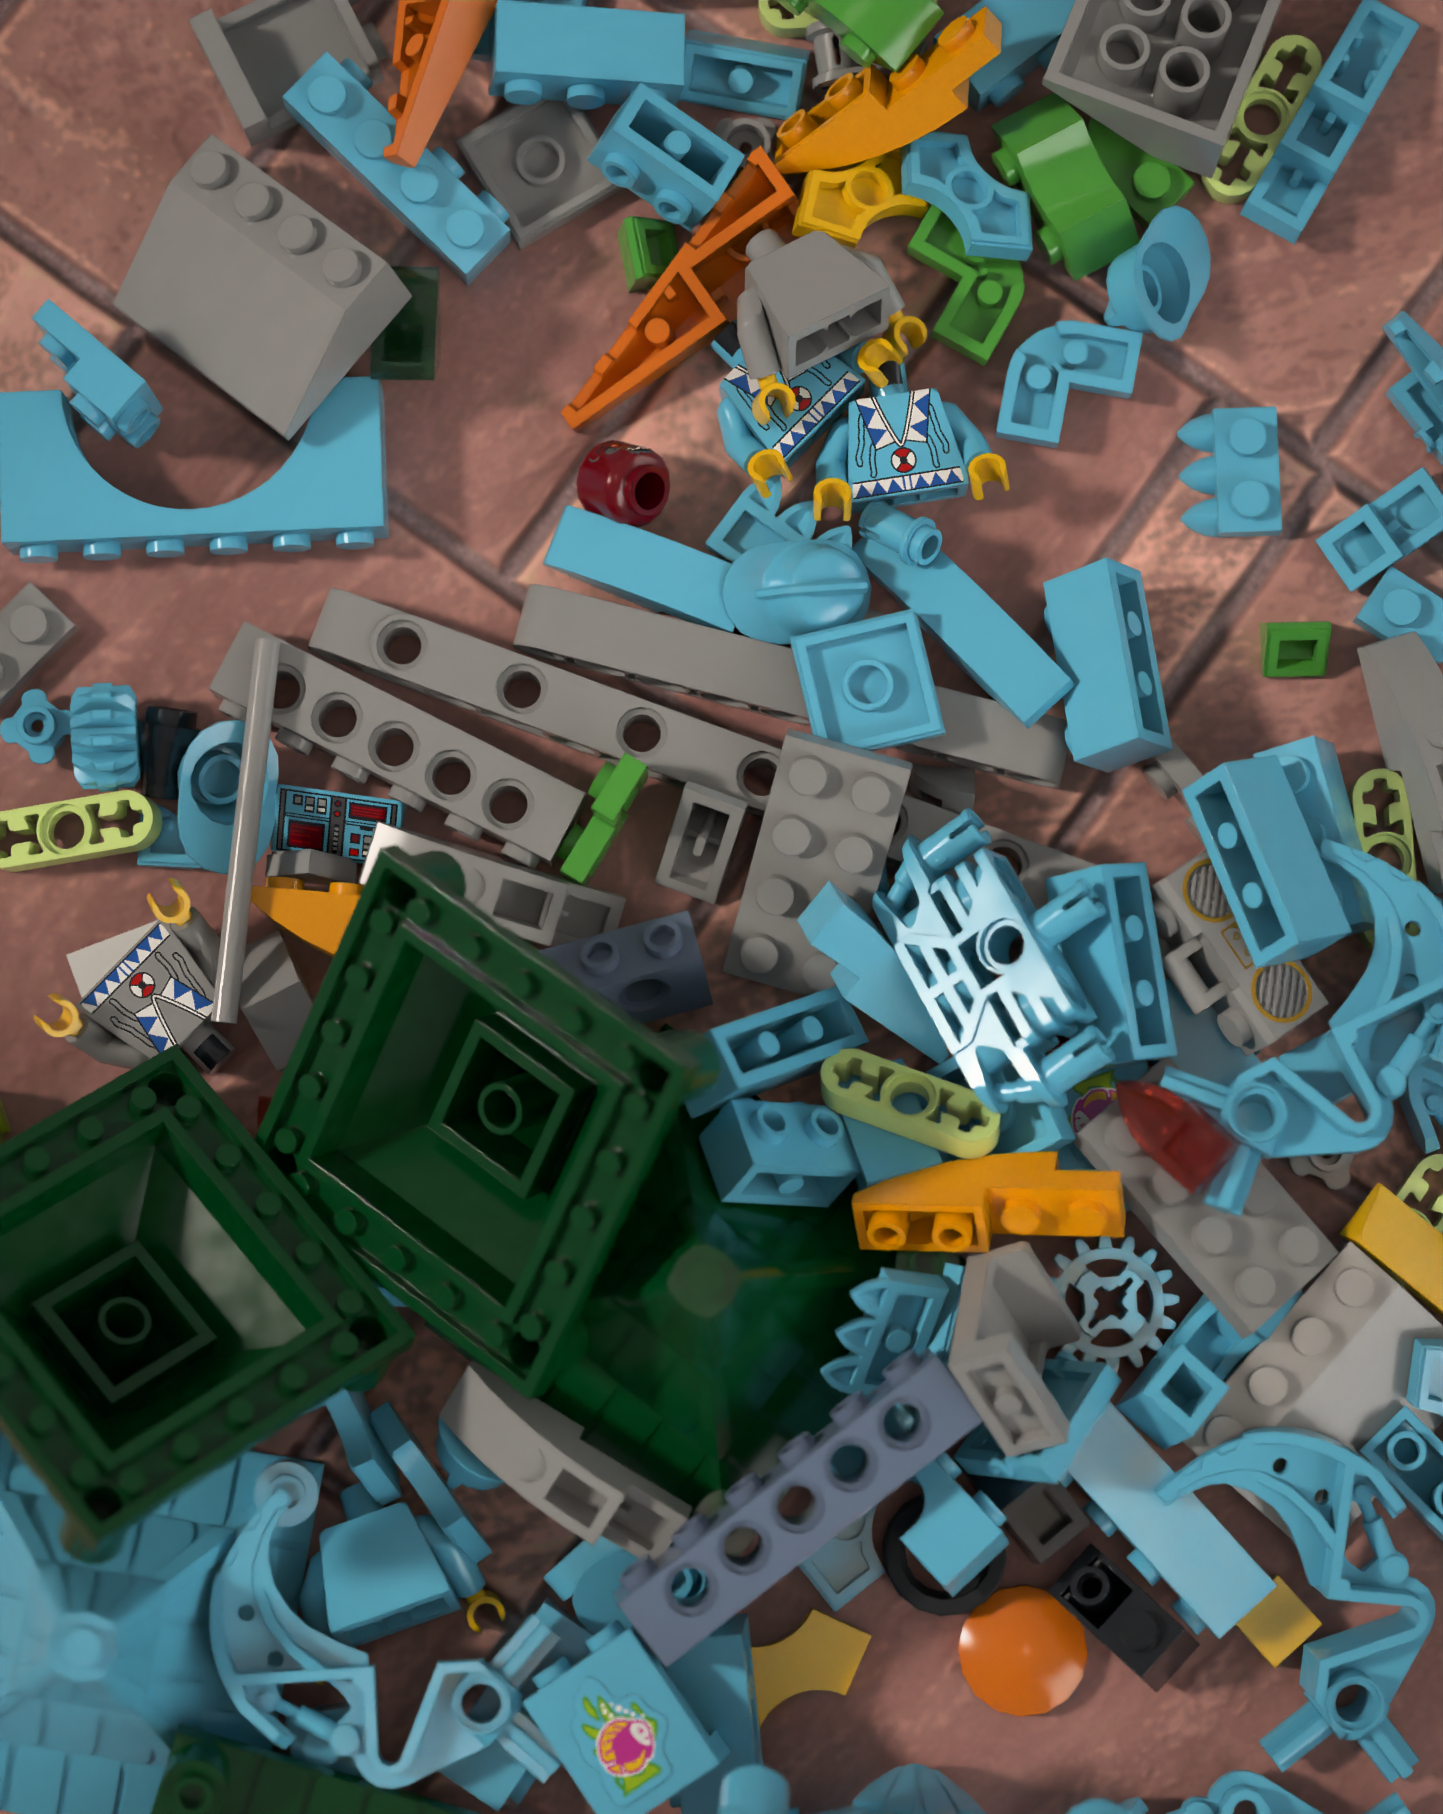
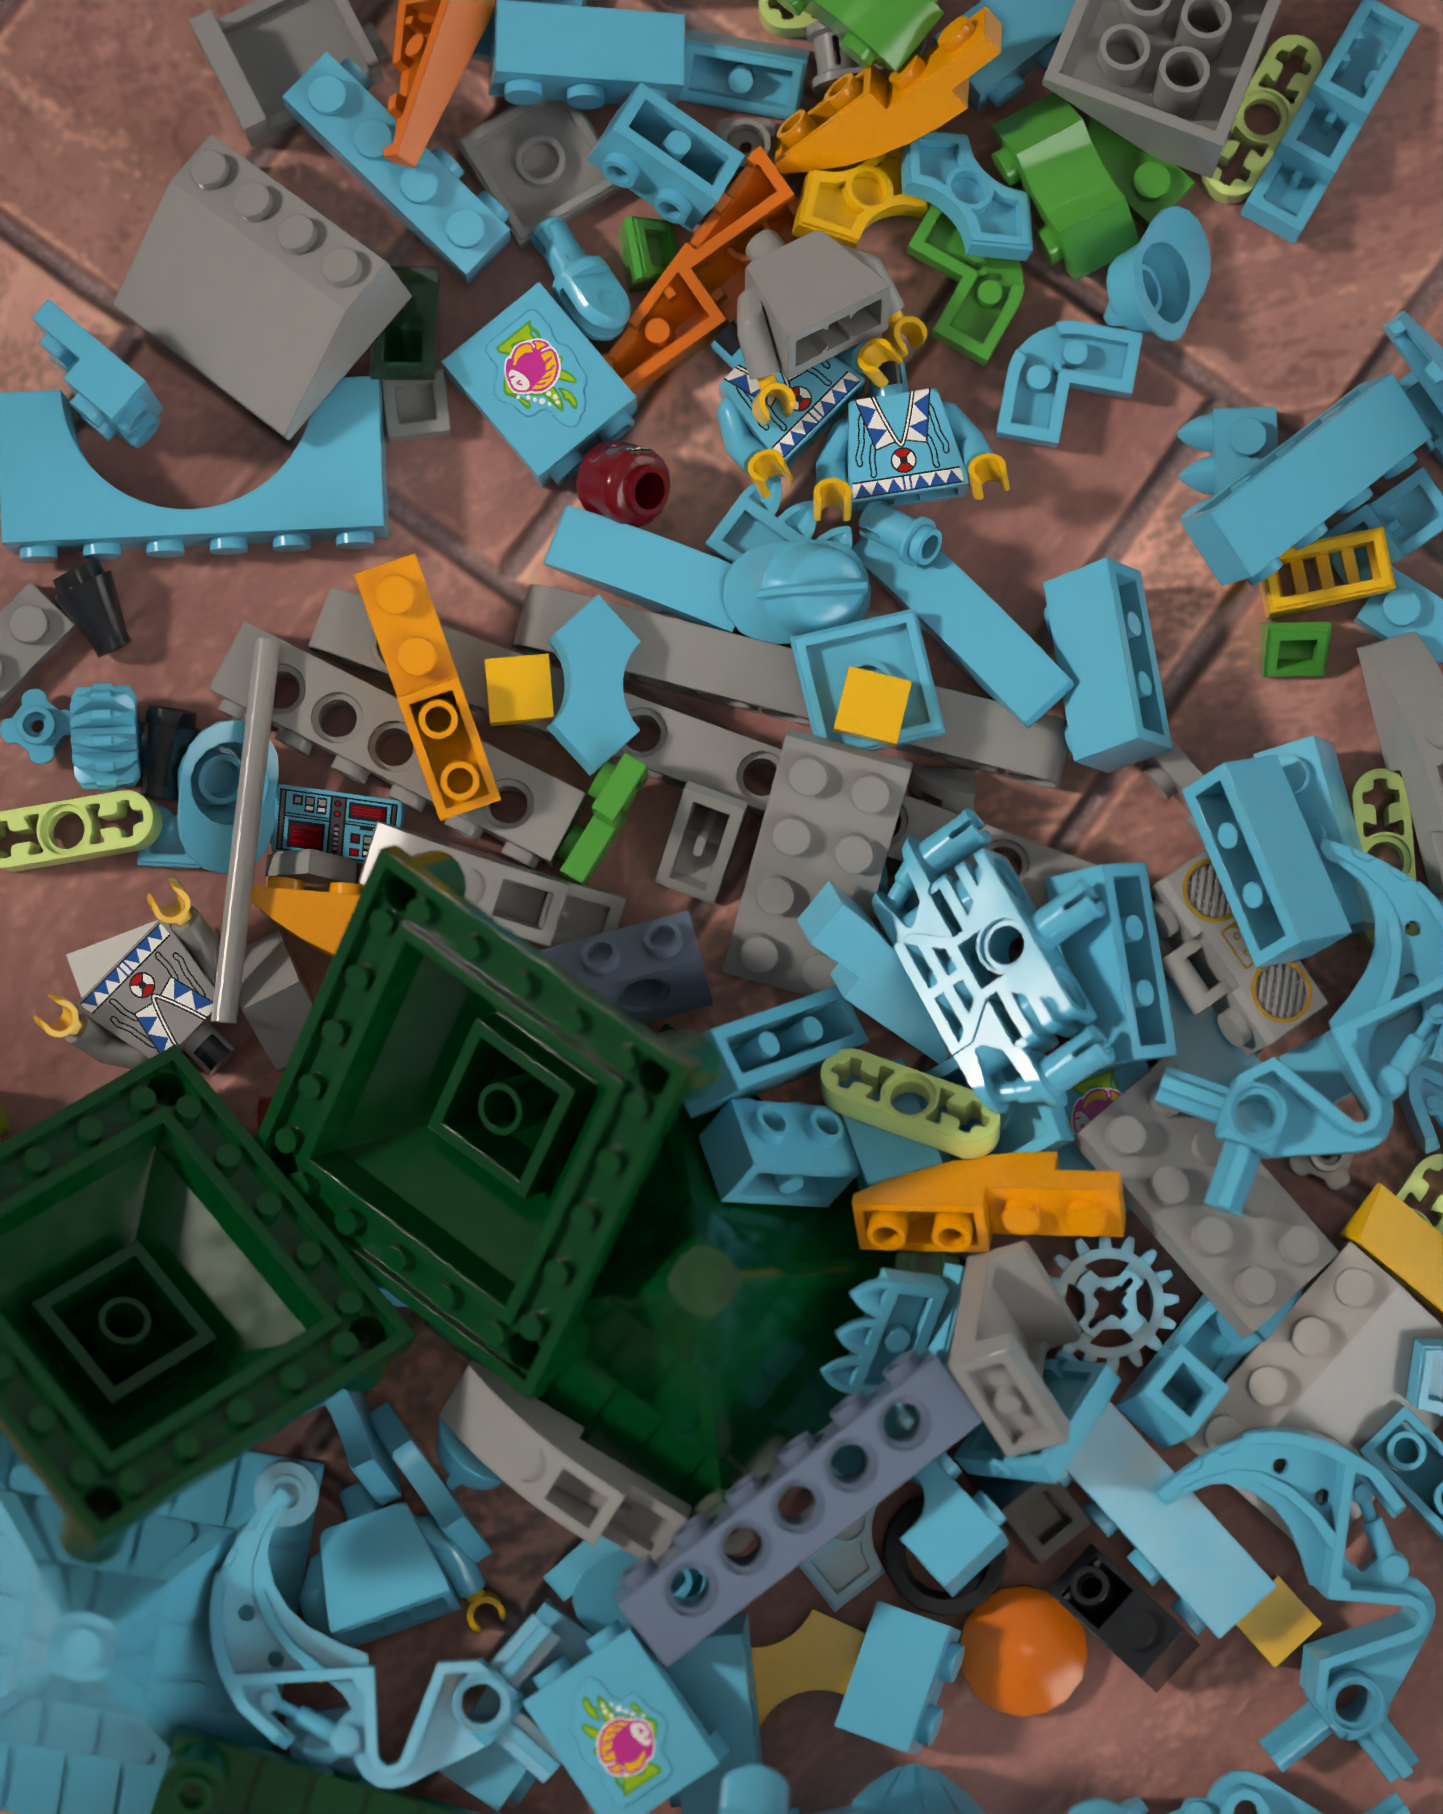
clear red plate [1115,1080,1242,1194] -> none
none -> black cone [53,559,132,658]
none -> light orange slope [354,553,501,821]
none -> light grey tile [381,369,452,443]
none -> medium azure panel [441,282,638,489]
none -> yellow tile [485,654,554,726]
none -> medium azure arm [529,216,632,341]
none -> medium azure tile [547,594,641,776]
none -> yellow tile [833,666,912,747]
none -> medium azure brick [834,1600,965,1755]
none -> medium azure brick [1180,373,1432,586]
none -> yellow slope [1259,527,1396,620]

